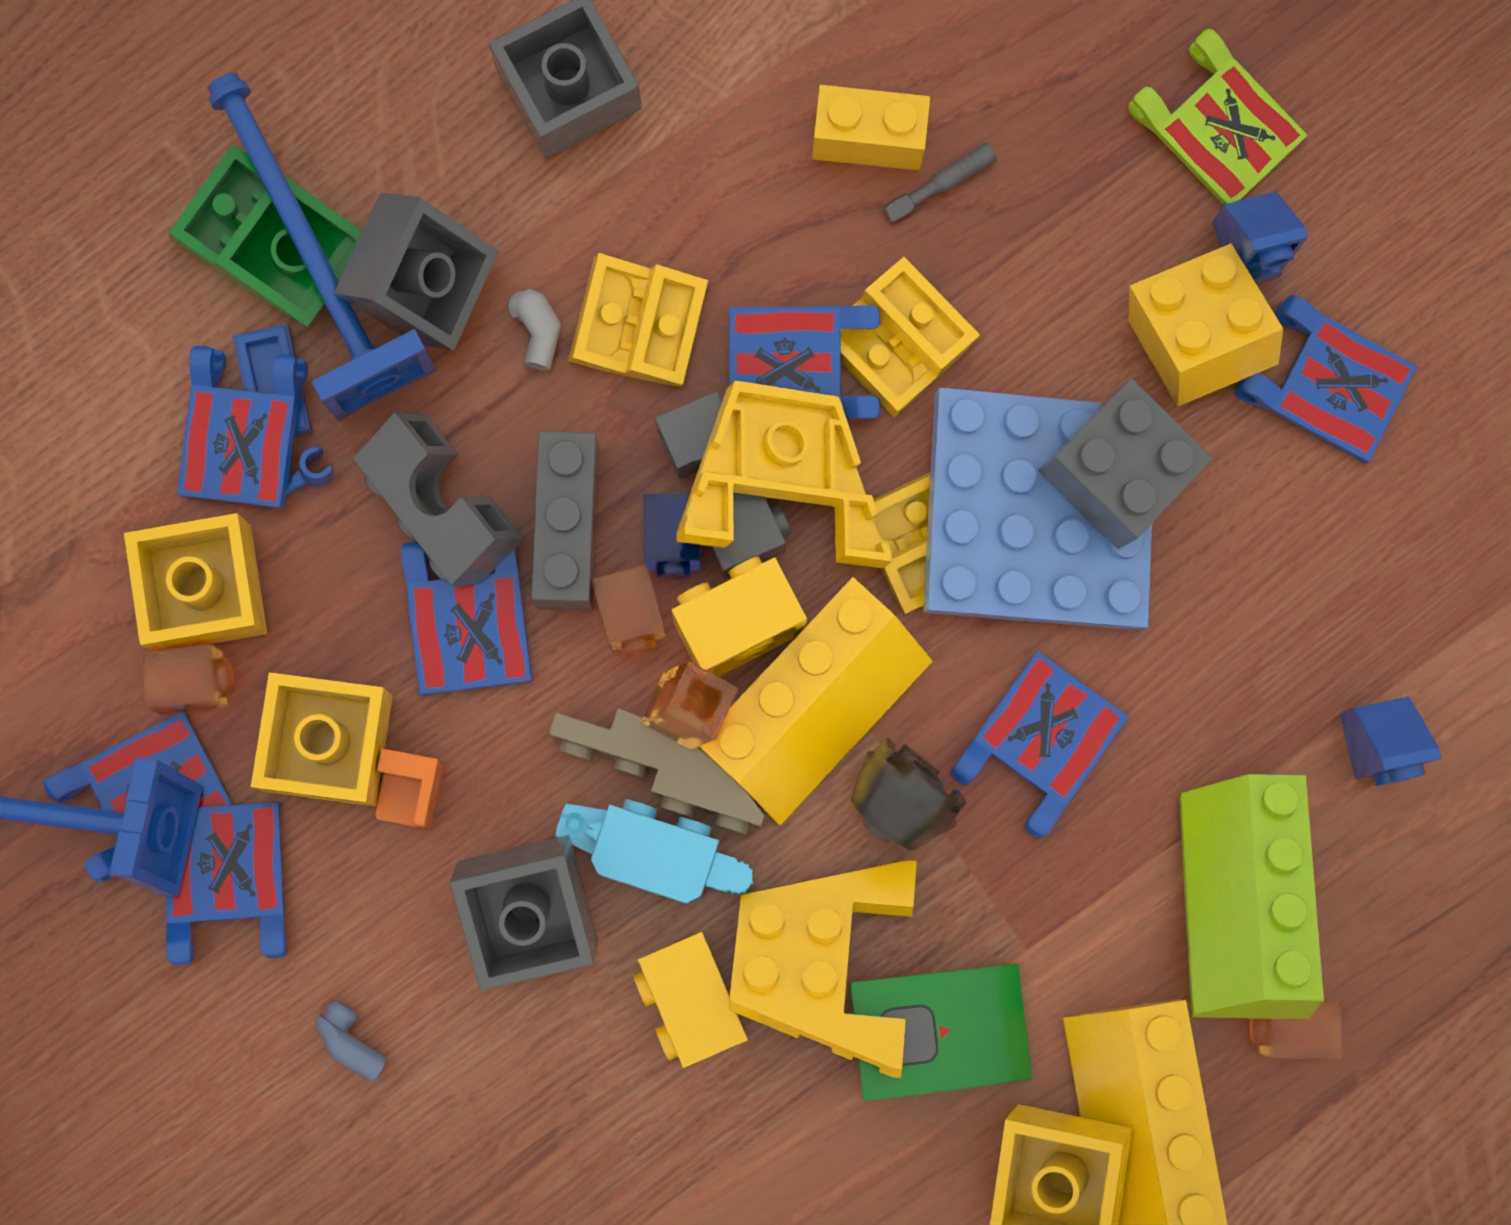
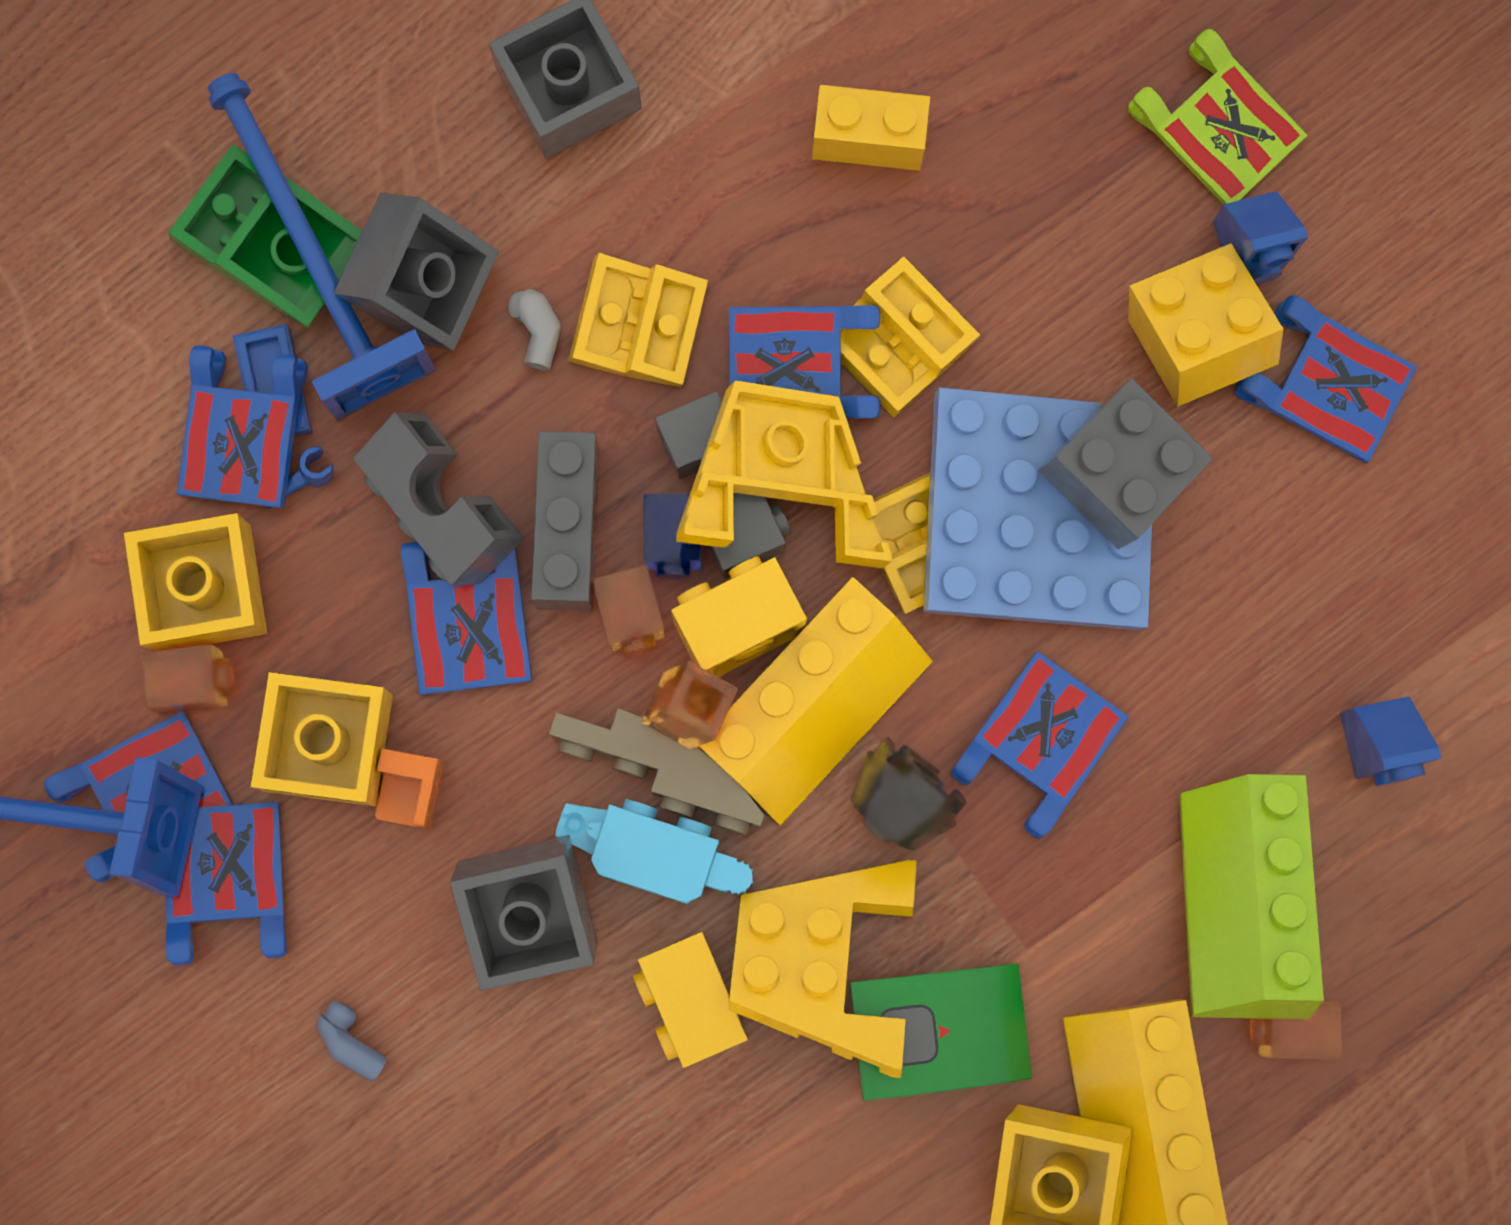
dark grey piece [883,142,997,222] -> none

